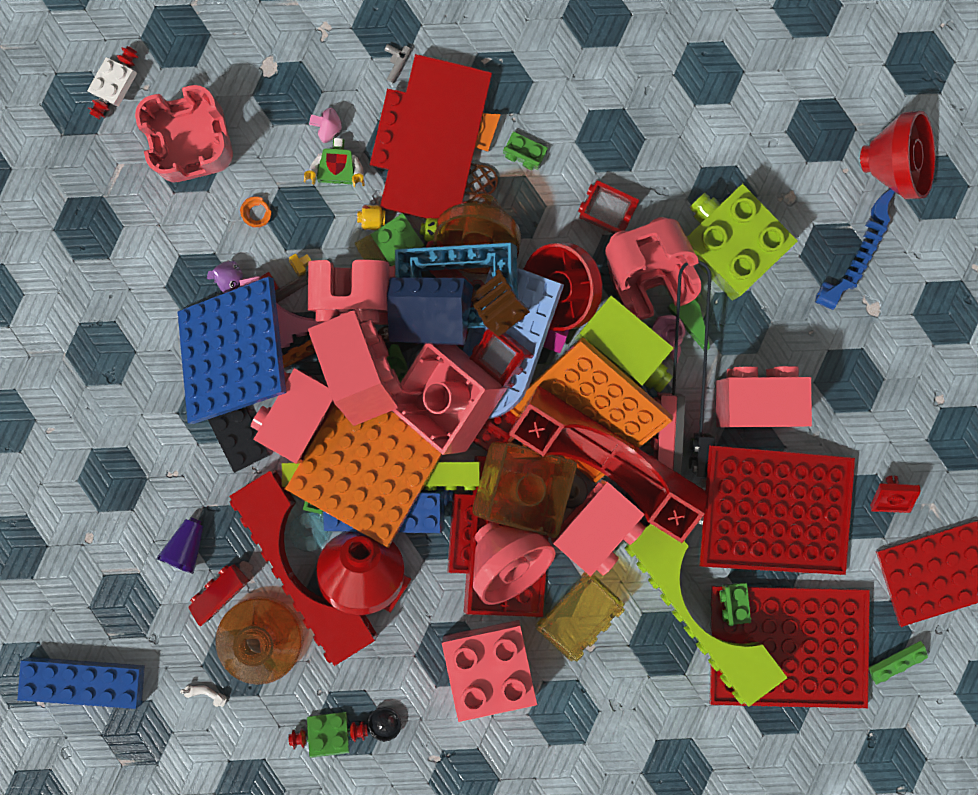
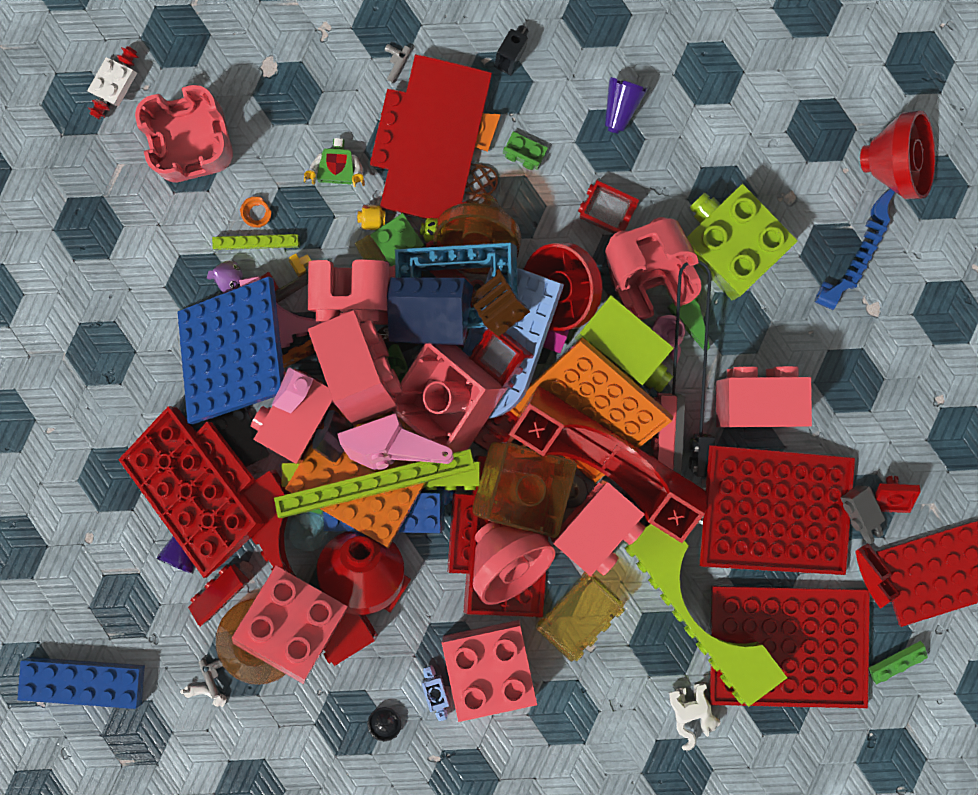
bright green plate [288,712,368,758] -> none
bright pink piece [309,107,342,143] -> none
bright green bracket [720,582,751,626] -> none
none -> red slope [118,406,265,578]
none -> light grey hose [198,658,225,699]
none -> lime piece [212,234,299,250]
none -> coral brick [232,566,348,684]
none -> bright pink slope [272,368,313,413]
none -> lime plate [274,449,476,518]
none -> black slope [312,410,354,462]
none -> bright pink slope [338,413,454,470]
none -> light blue piece [422,665,449,721]
none -> black torso [494,25,529,76]
none -> dark purple cone [605,77,647,134]
none -> white animal [668,683,721,751]
none -> dark grey hinge [840,485,885,544]
none -> red slope [855,543,900,609]

